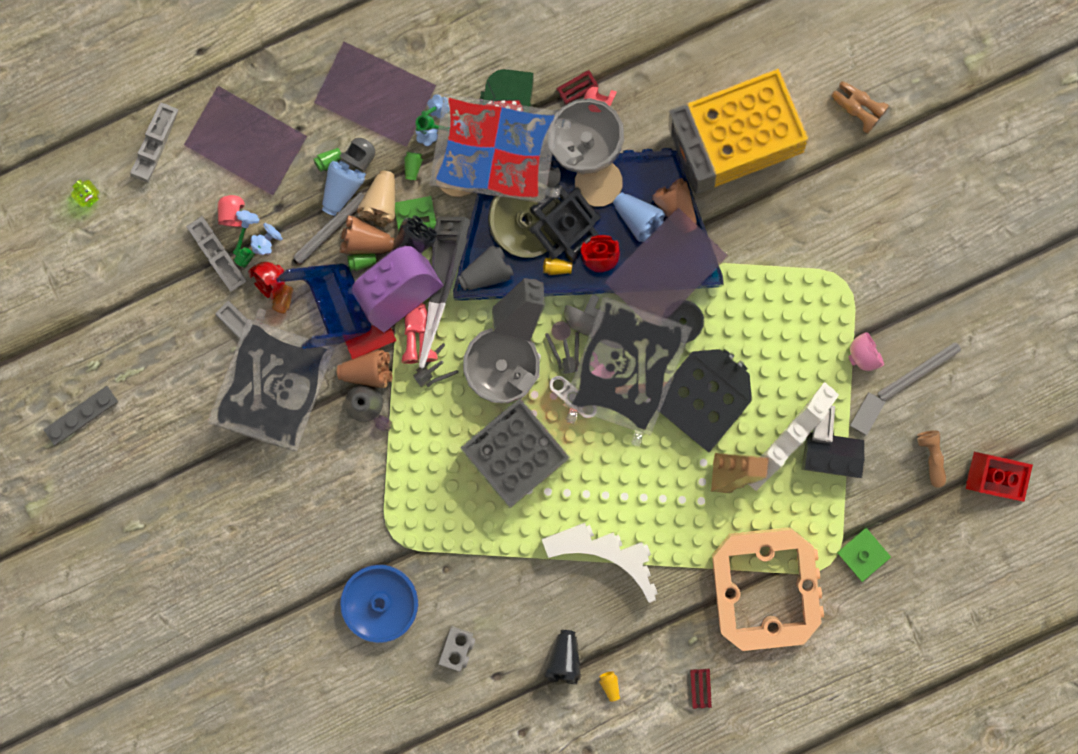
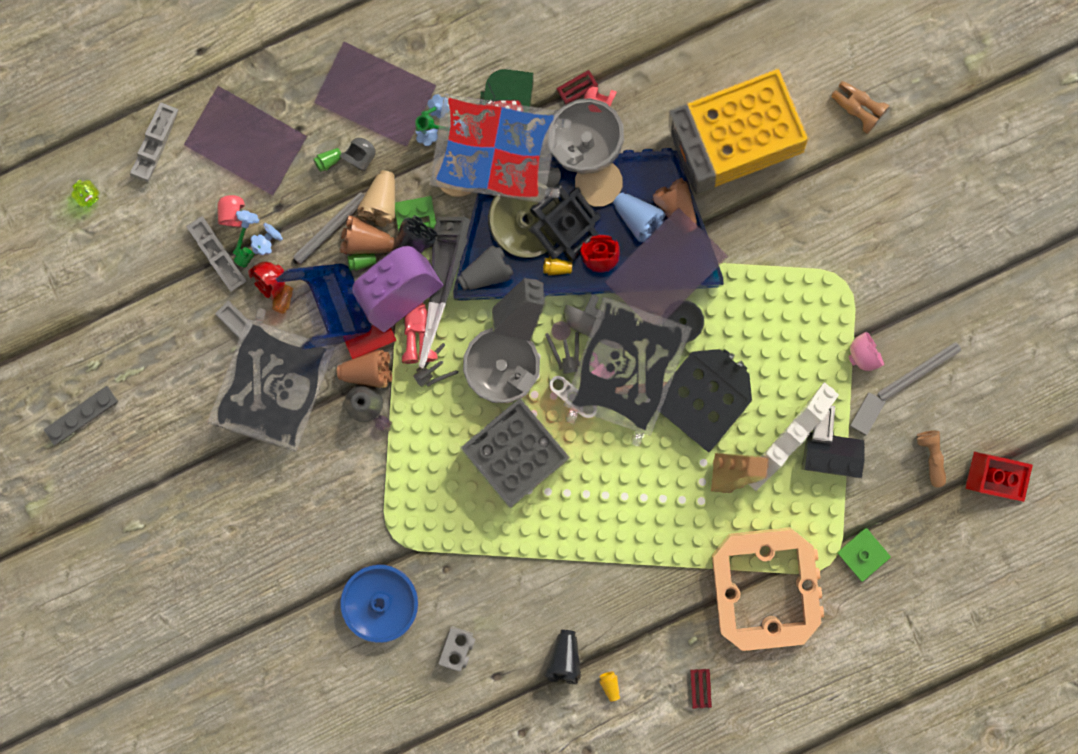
light blue cone [322,161,366,216] -> none
bright green cone [404,152,423,180] -> none
white arch [542,522,658,602] -> none

